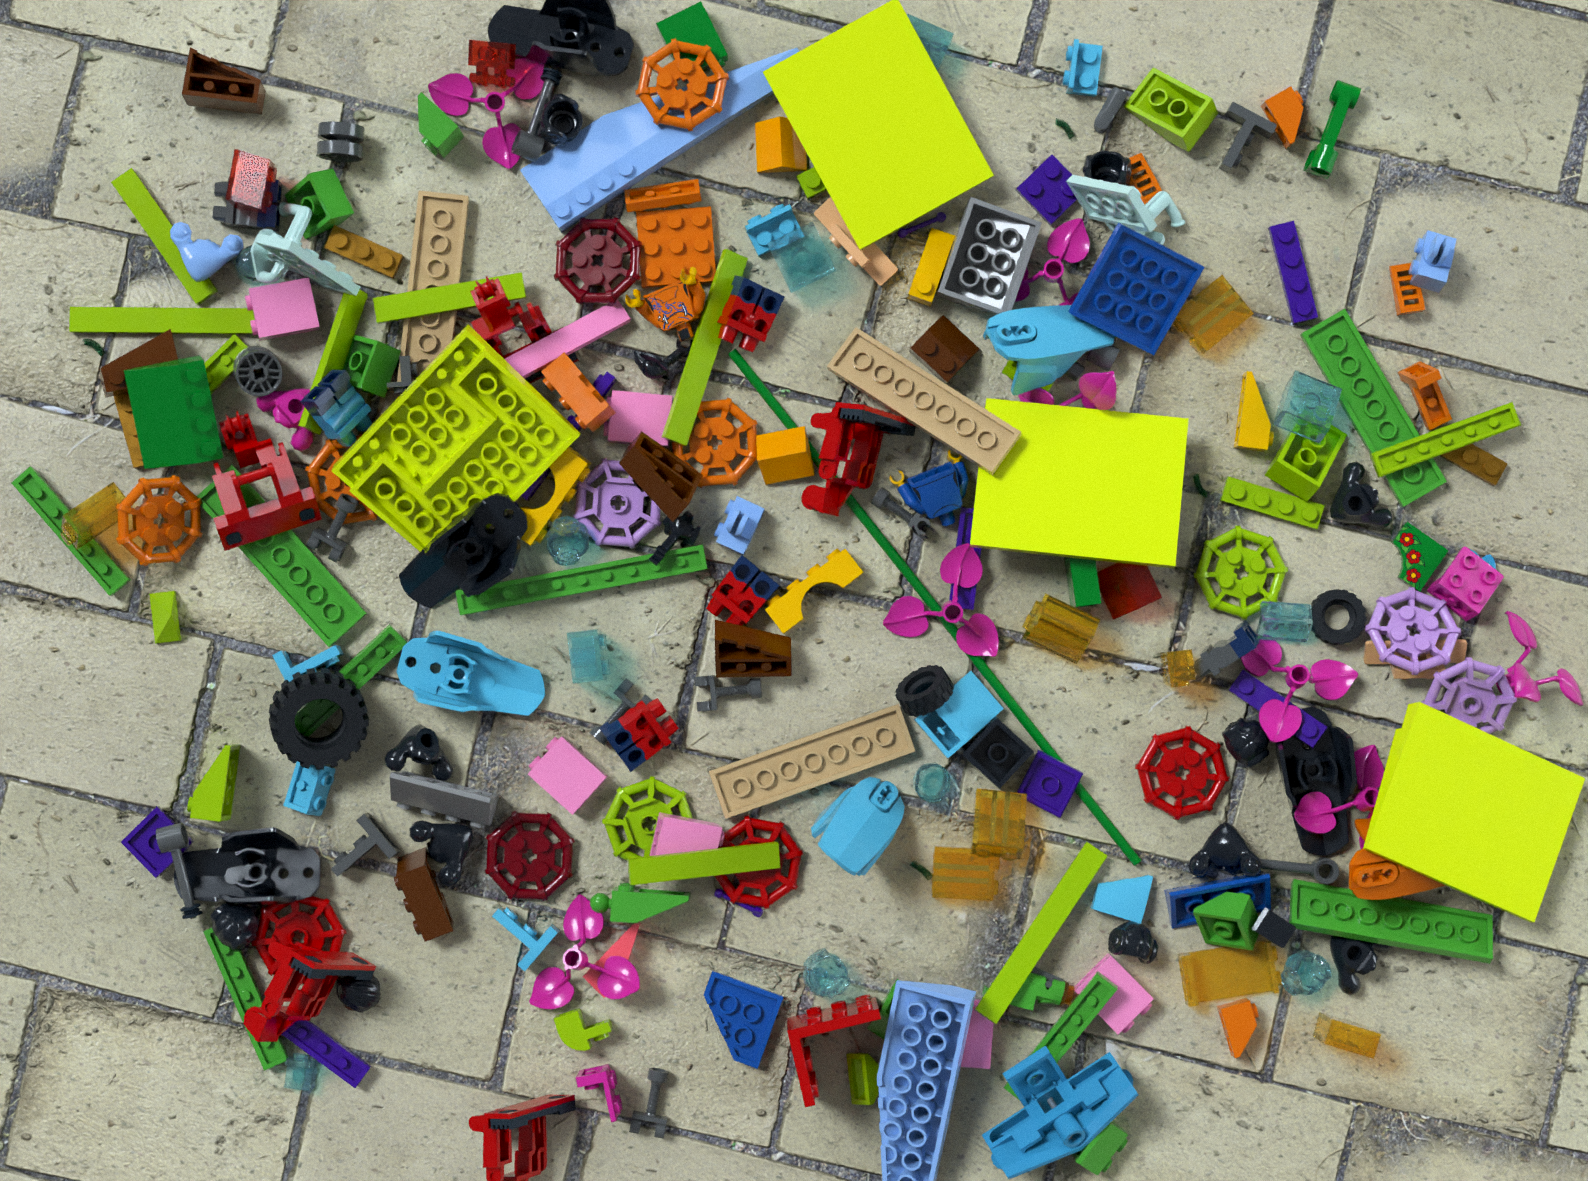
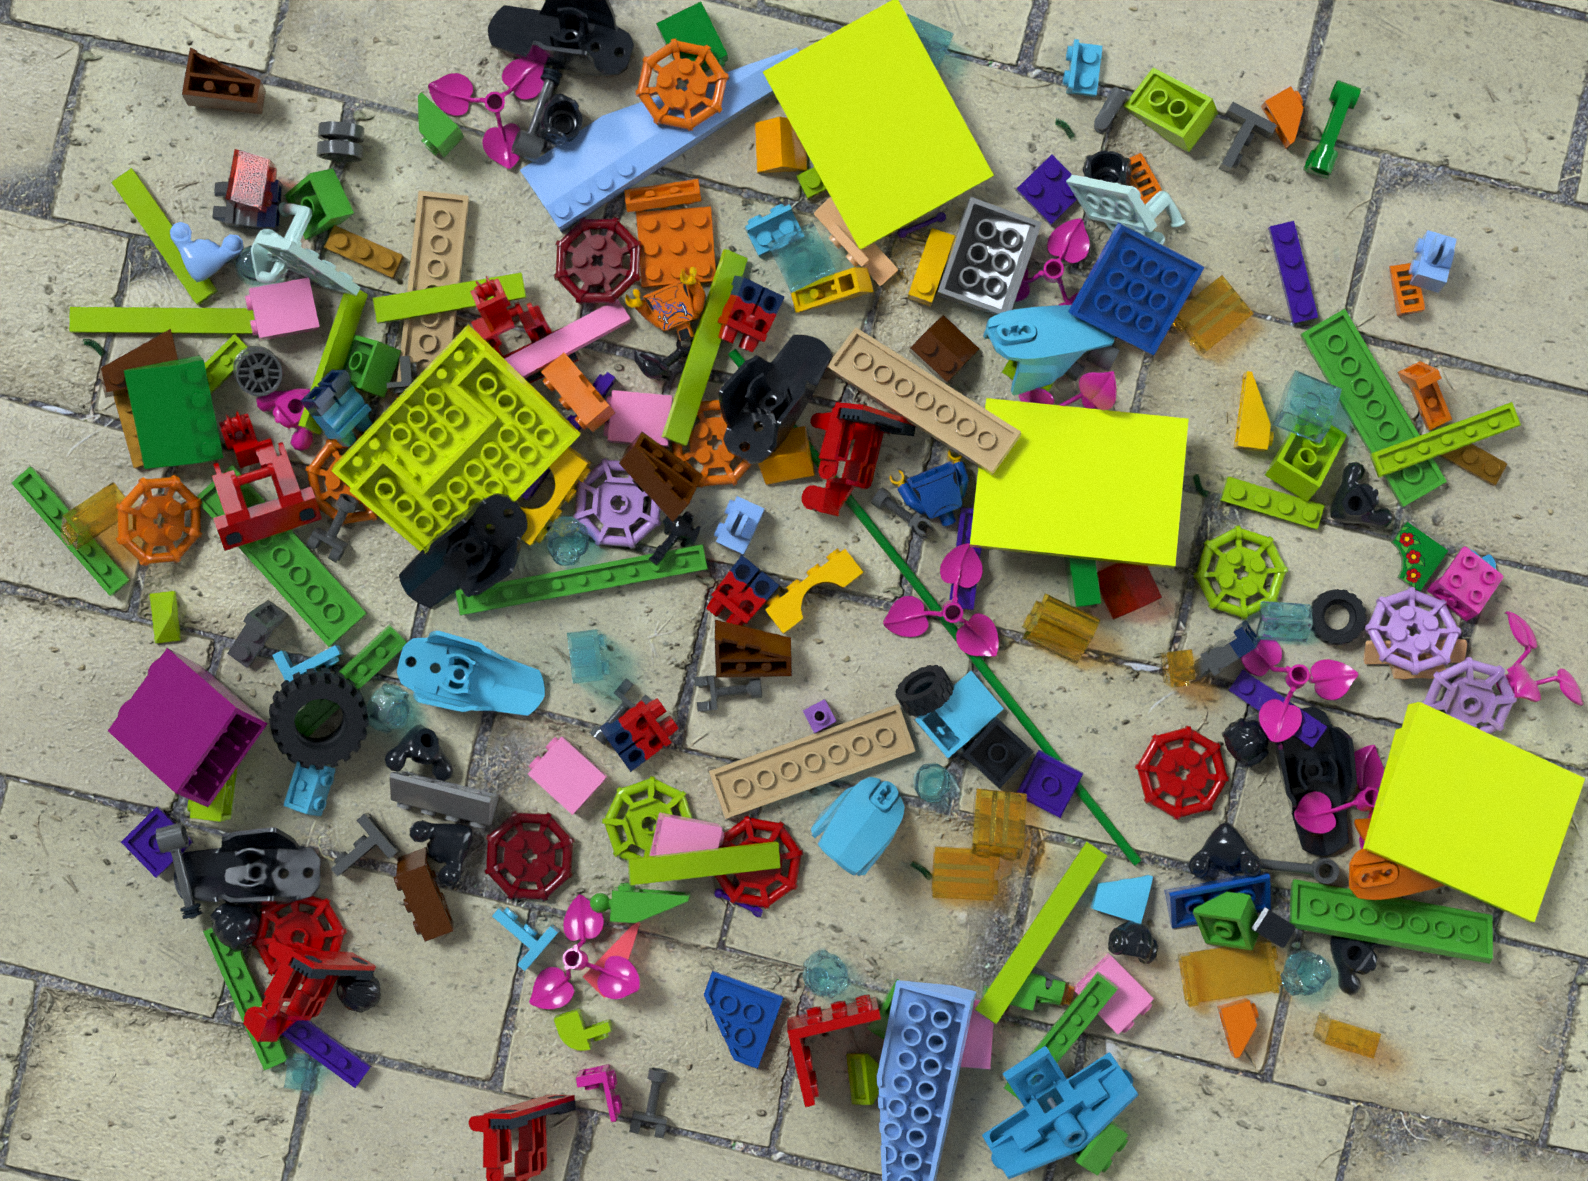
clear red plate [468,40,516,89] -> none
none -> magenta brick [108,648,268,807]
none -> dark grey bracket [227,600,288,668]
none -> clear light blue hair [367,682,412,734]
none -> black piece [718,335,832,464]
none -> yellow slope [790,267,874,313]
none -> medium lavender plate [803,699,836,733]

